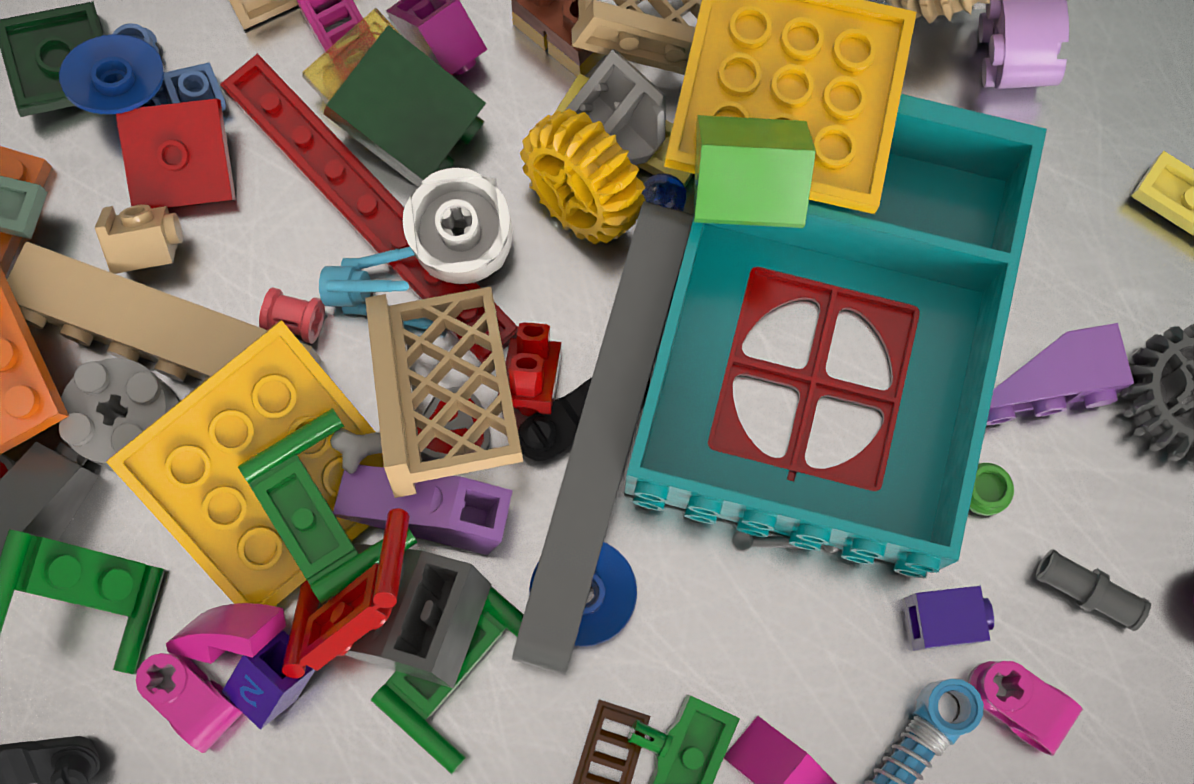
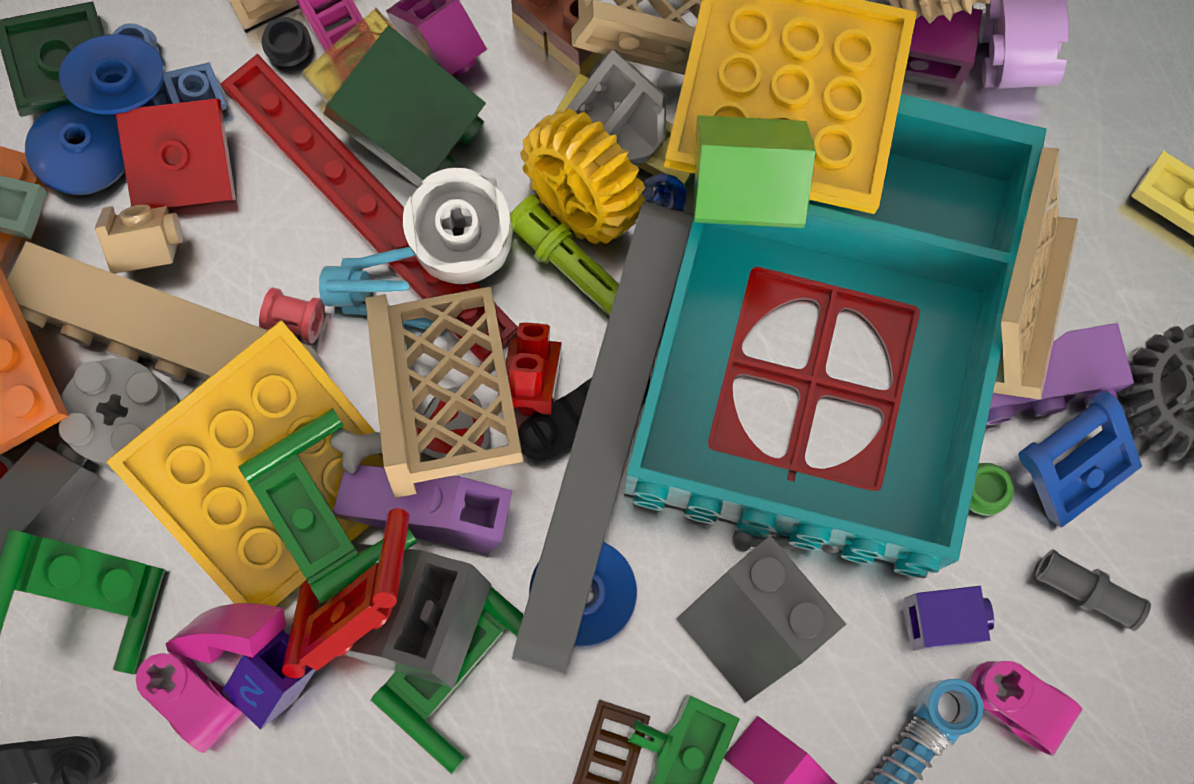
none -> blue dish [25,104,125,195]
none -> black plate [261,17,312,66]
none -> lime pin [510,194,619,316]
none -> dark grey slope [675,535,847,703]
none -> magenta slope [905,8,983,86]
none -> tan fence [993,148,1078,400]
none -> blue plate [1018,390,1142,527]

